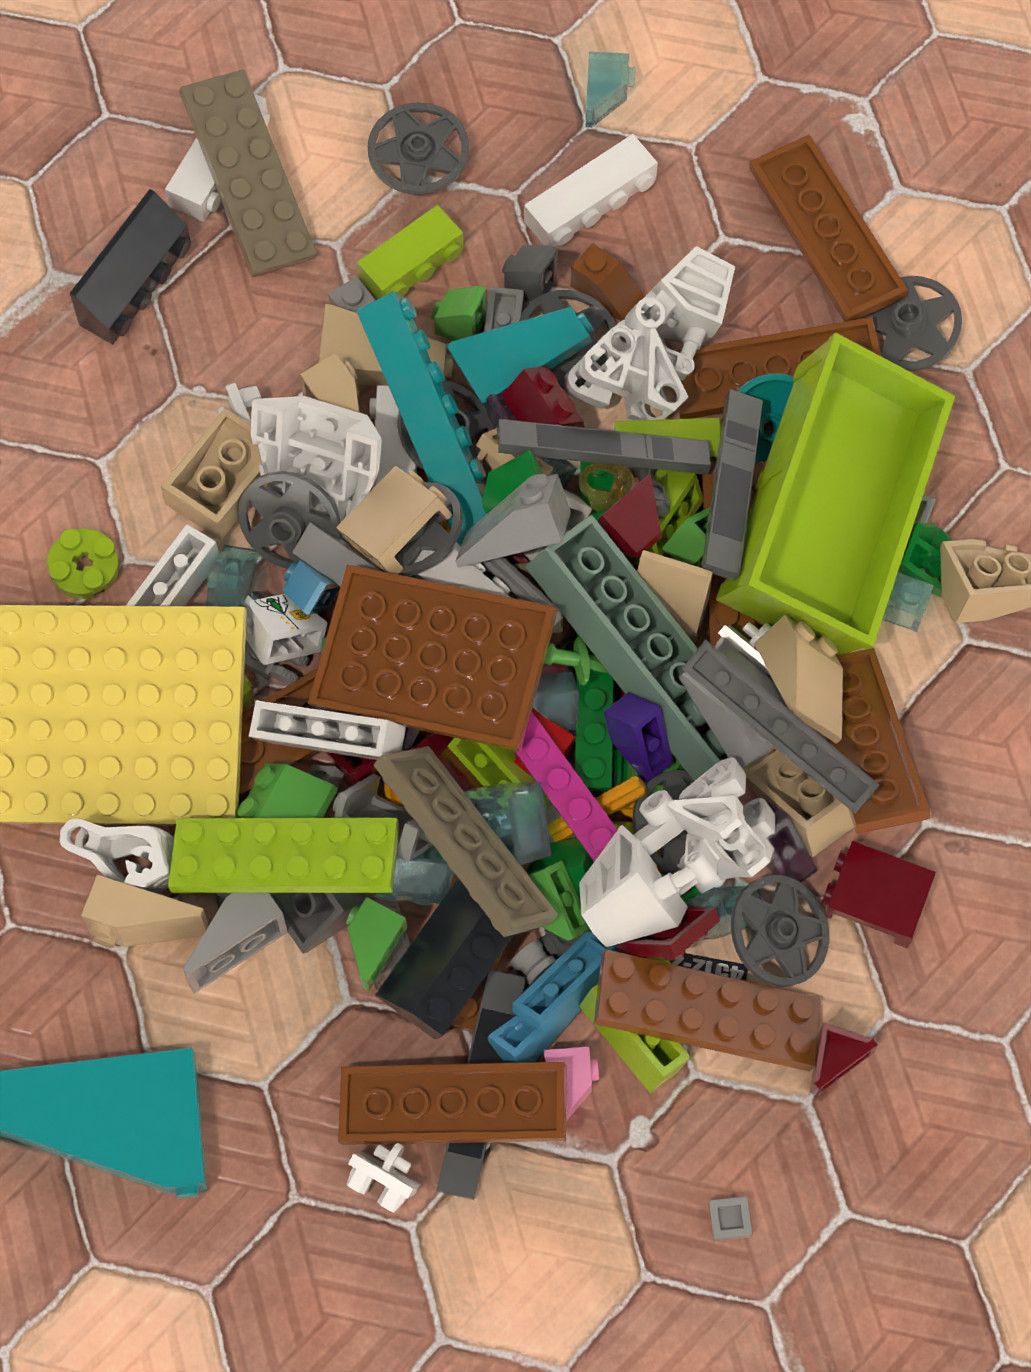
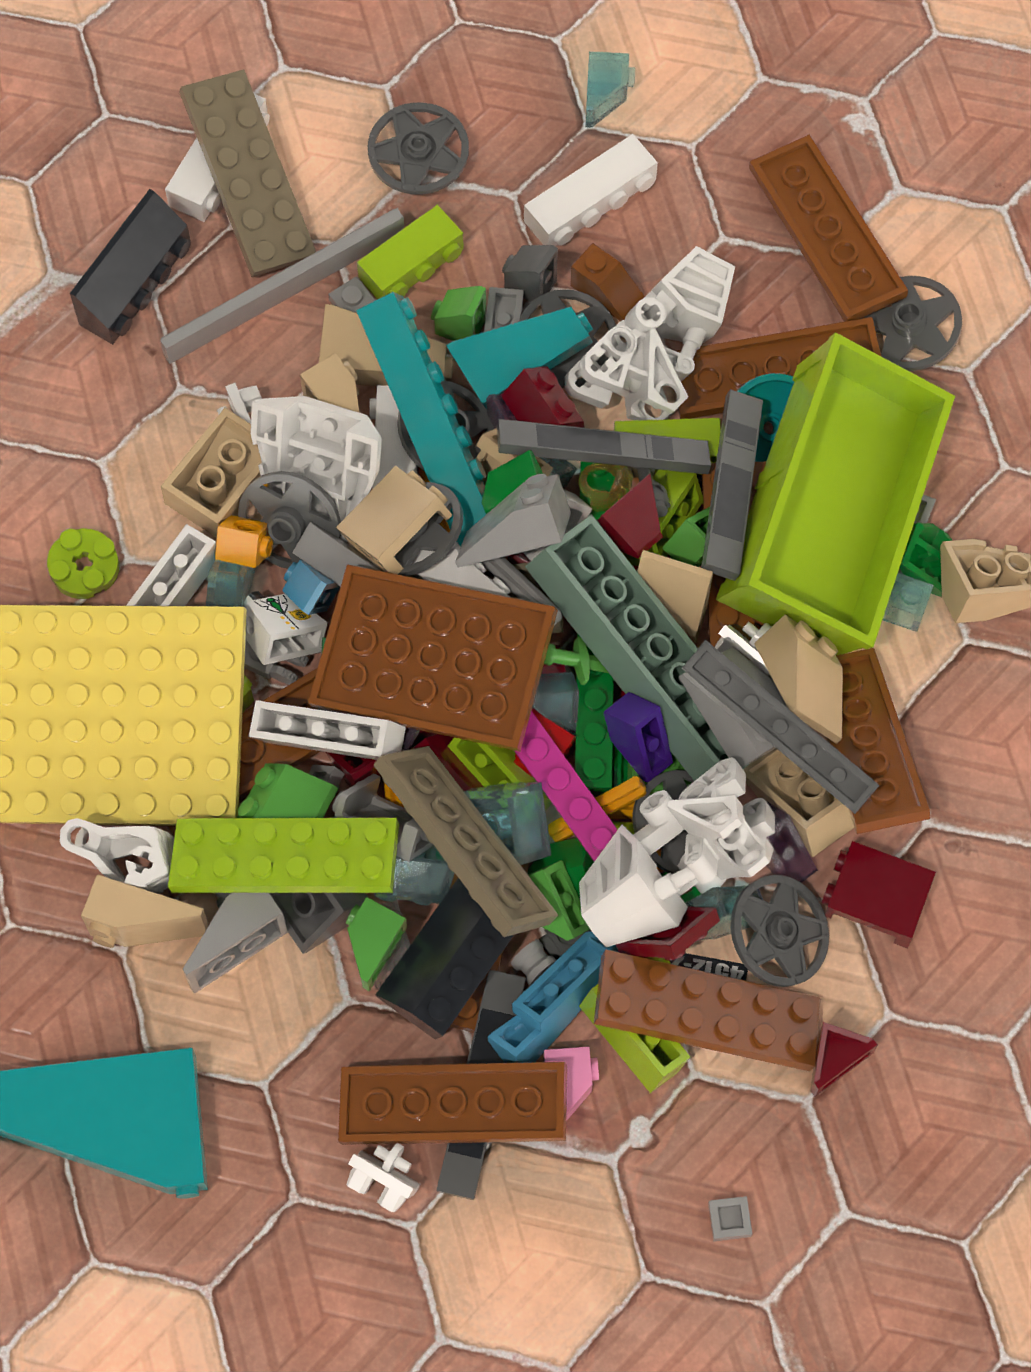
none -> light grey tile [160,208,404,364]
none -> light orange brick [215,515,273,568]

